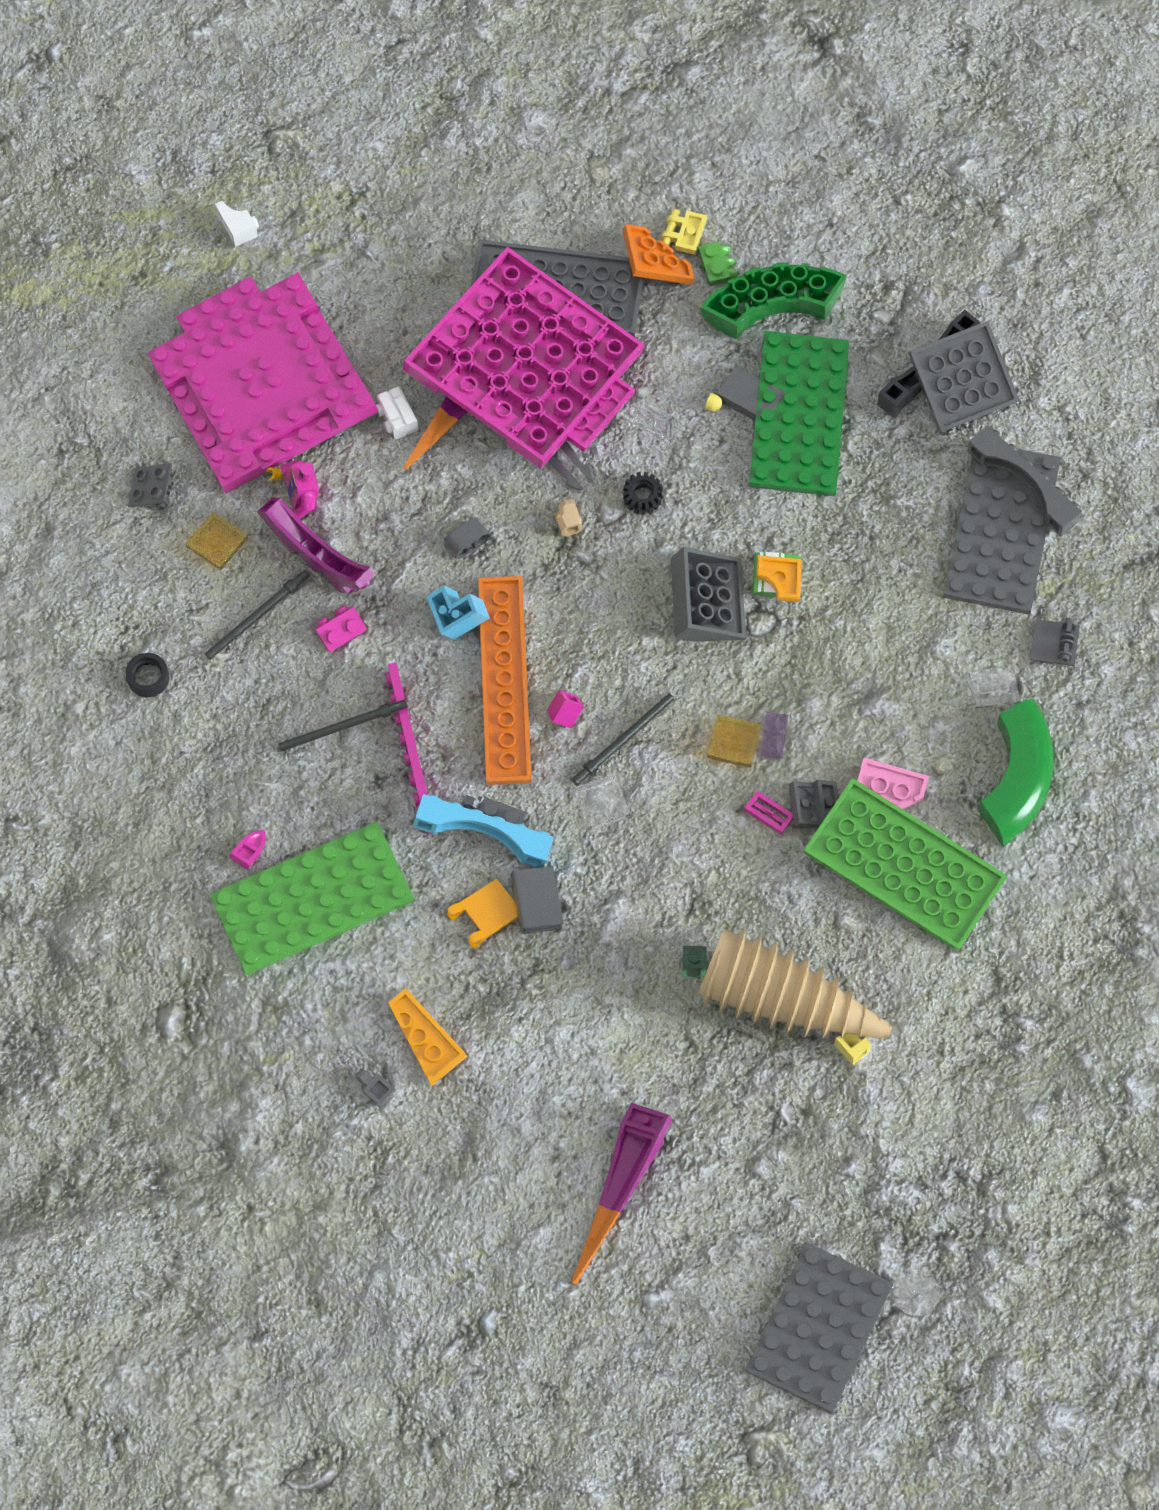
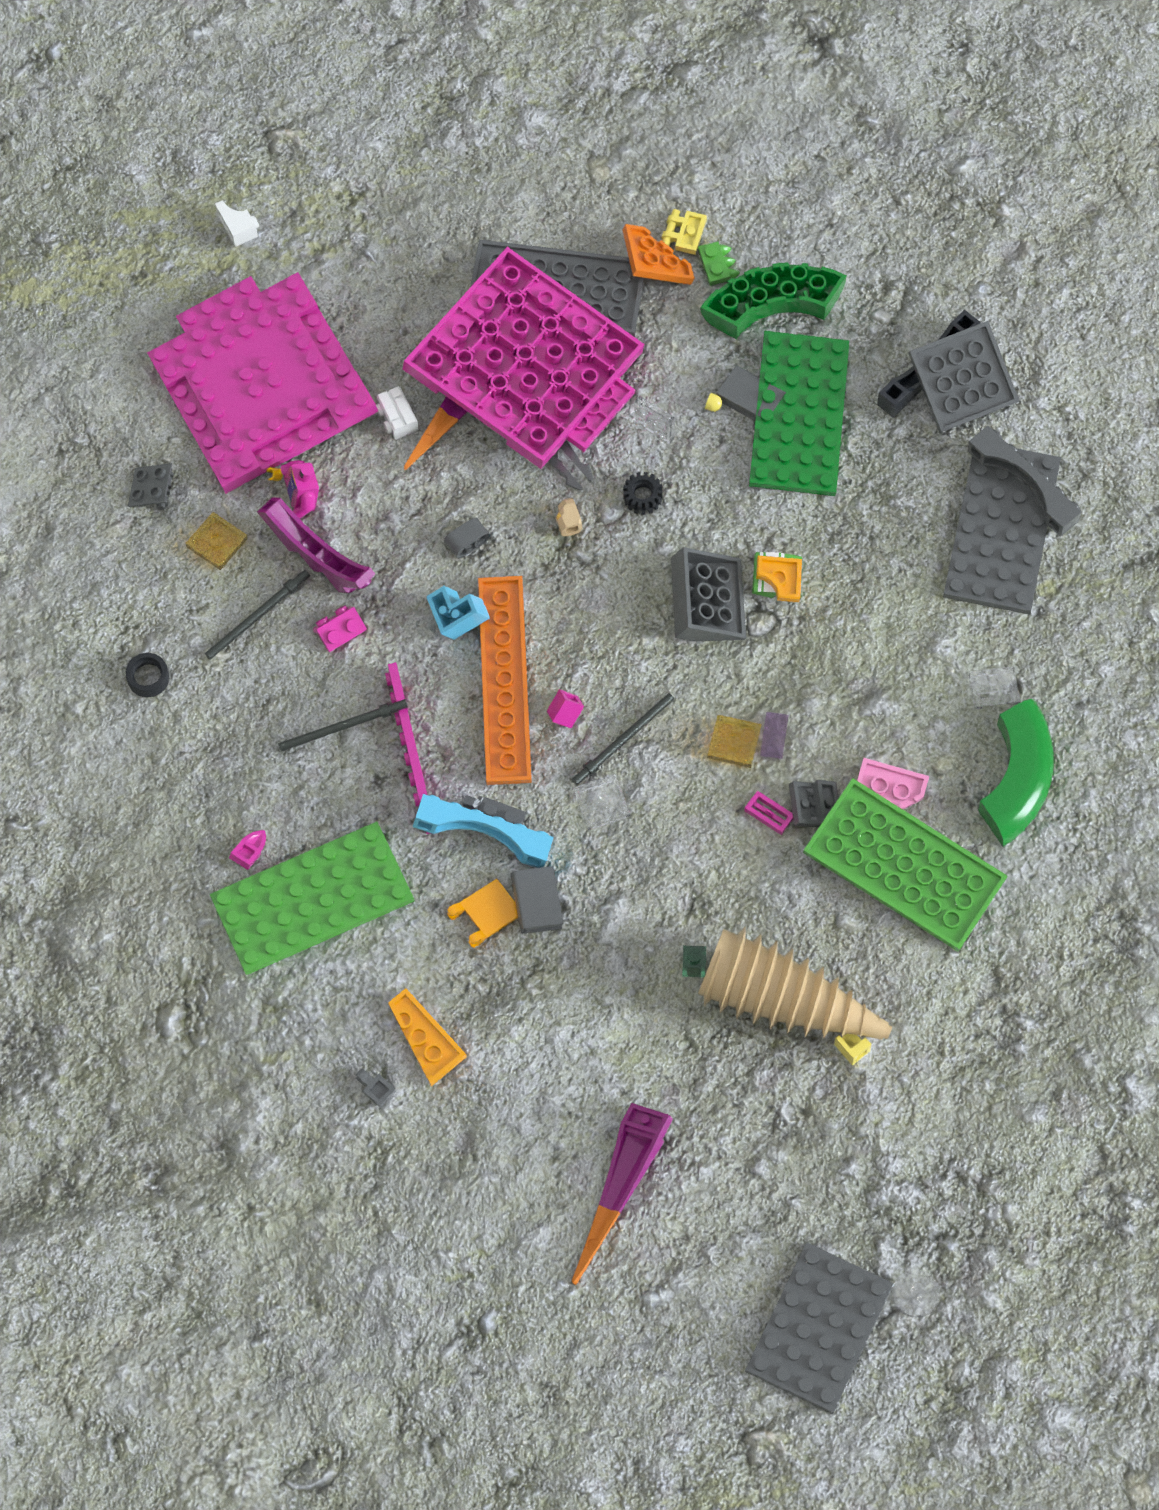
dark grey hinge [1030,618,1080,666] -> none

